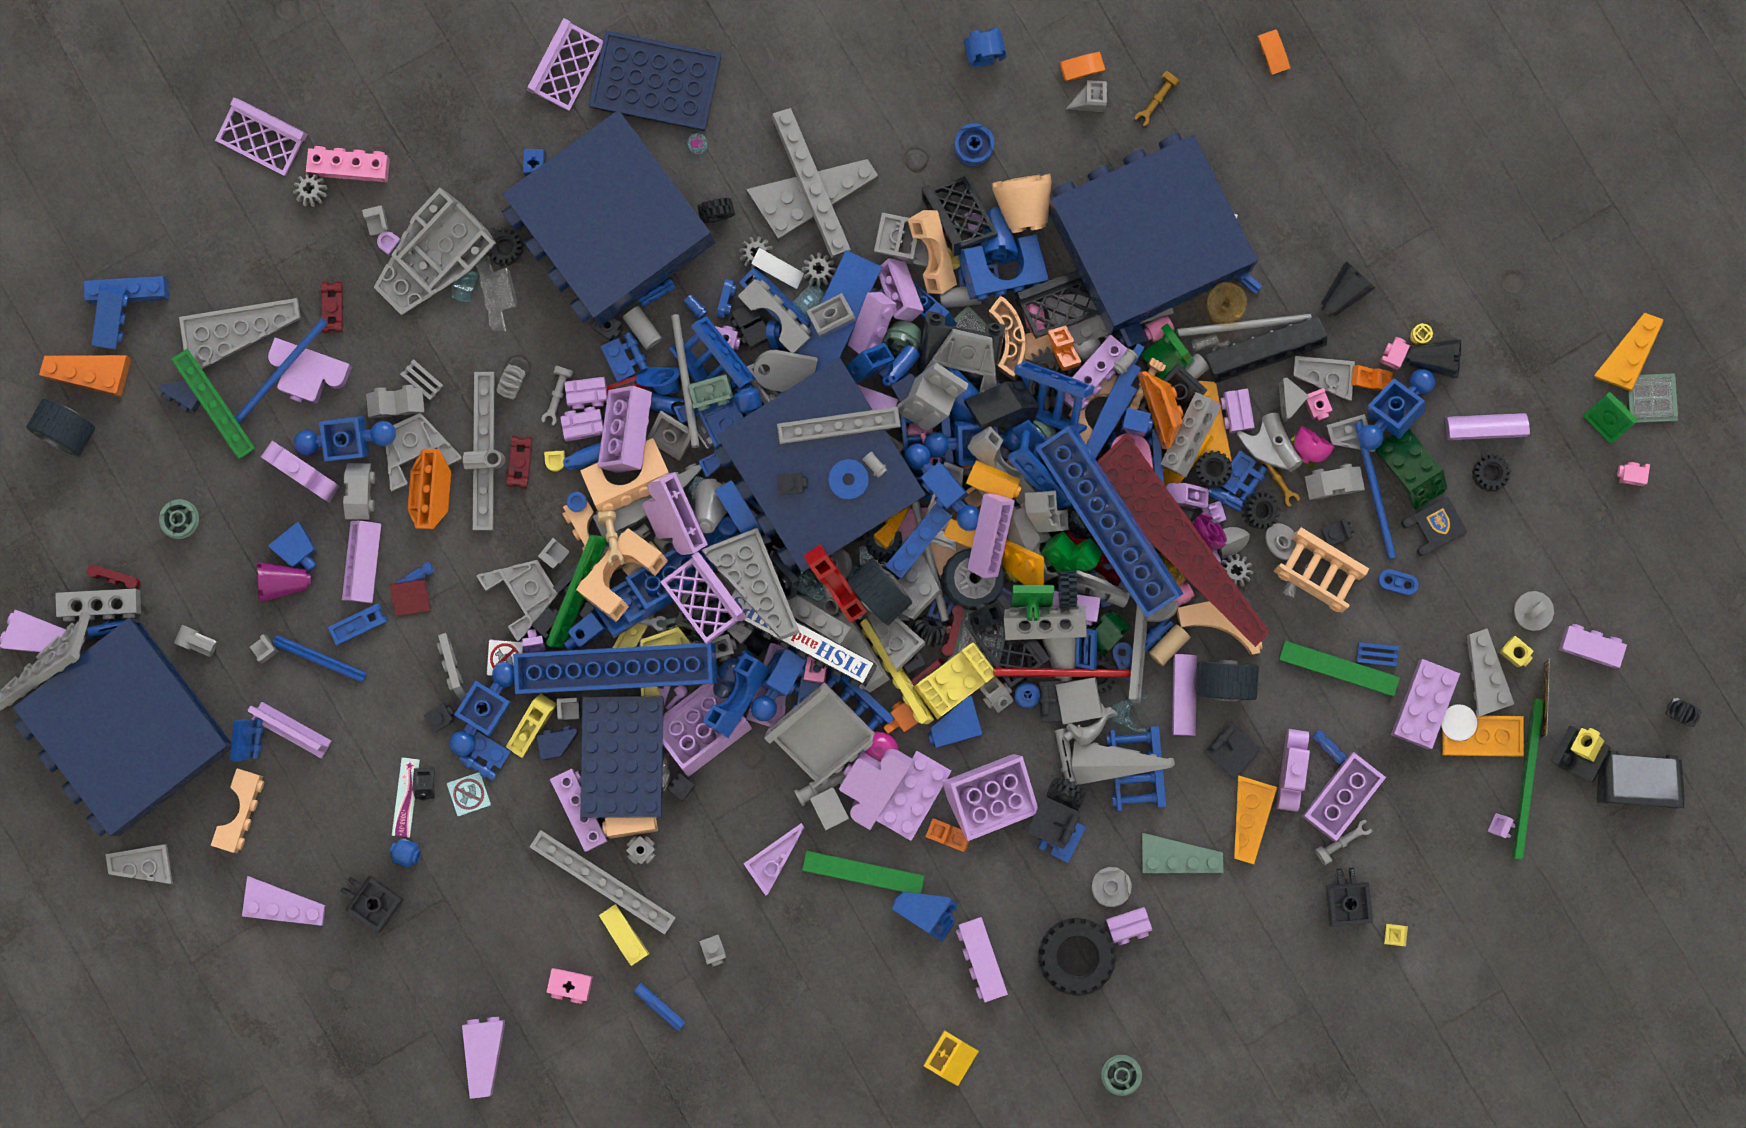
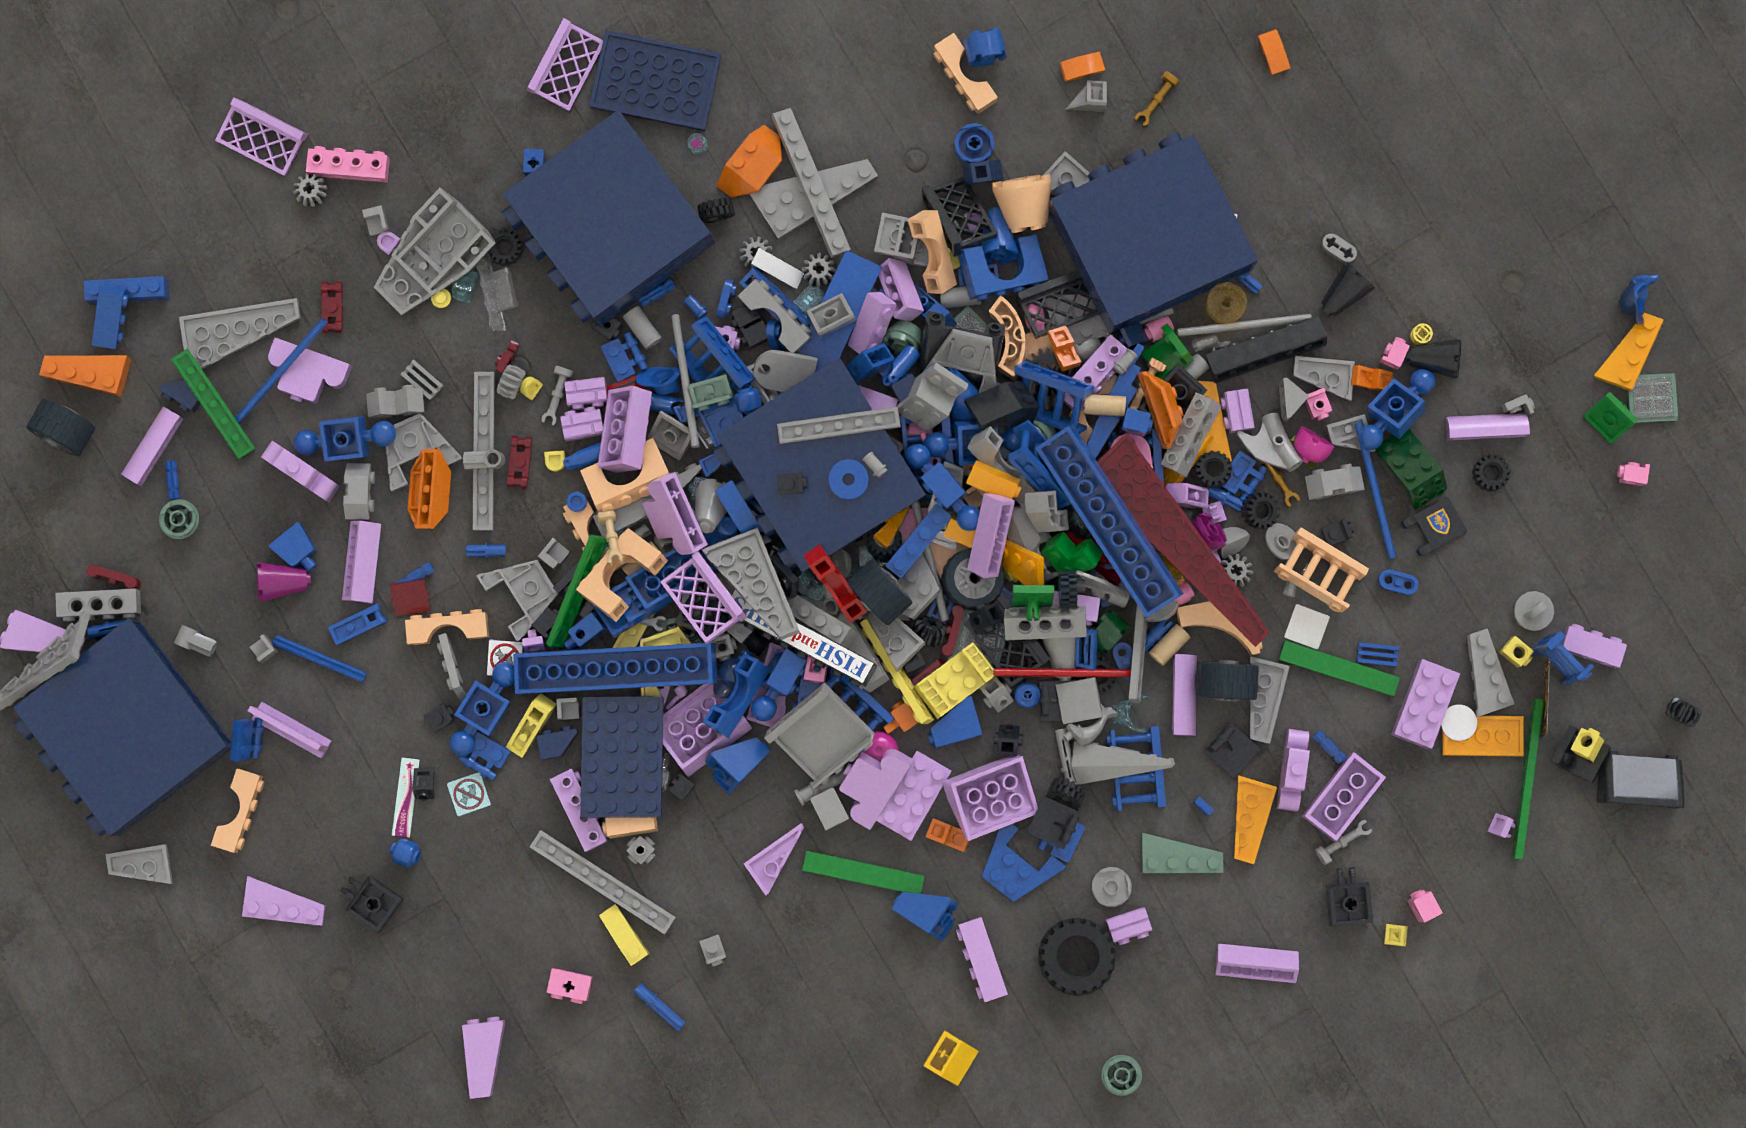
none -> lavender brick [121,407,183,486]
none -> blue axle [165,461,180,500]
none -> light nougat arch [405,609,489,645]
none -> light yellow plate [431,289,451,308]
none -> blue axle [466,543,506,559]
none -> dark red plate [495,340,520,374]
none -> light yellow tile [520,377,543,401]
none -> blue slope [705,737,771,795]
none -> orange wedge [716,125,782,198]
none -> light nougat arch [933,33,998,115]
none -> dark blue slope [963,160,1004,185]
none -> blue wing [982,824,1066,902]
none -> black brick [994,724,1023,756]
none -> light grey tile [1043,151,1090,192]
none -> tan pin [1084,394,1126,417]
none -> blue tile [1193,797,1214,816]
none -> lavender brick [1215,944,1299,983]
none -> light grey wing [1250,656,1290,744]
none -> white sticker [1284,604,1330,649]
none -> light grey beam [1321,234,1357,263]
none -> bright pink brick [1407,890,1442,923]
none -> light grey bracket [1501,394,1535,416]
none -> blue fence [1531,630,1594,685]
none -> hair [1619,275,1659,325]

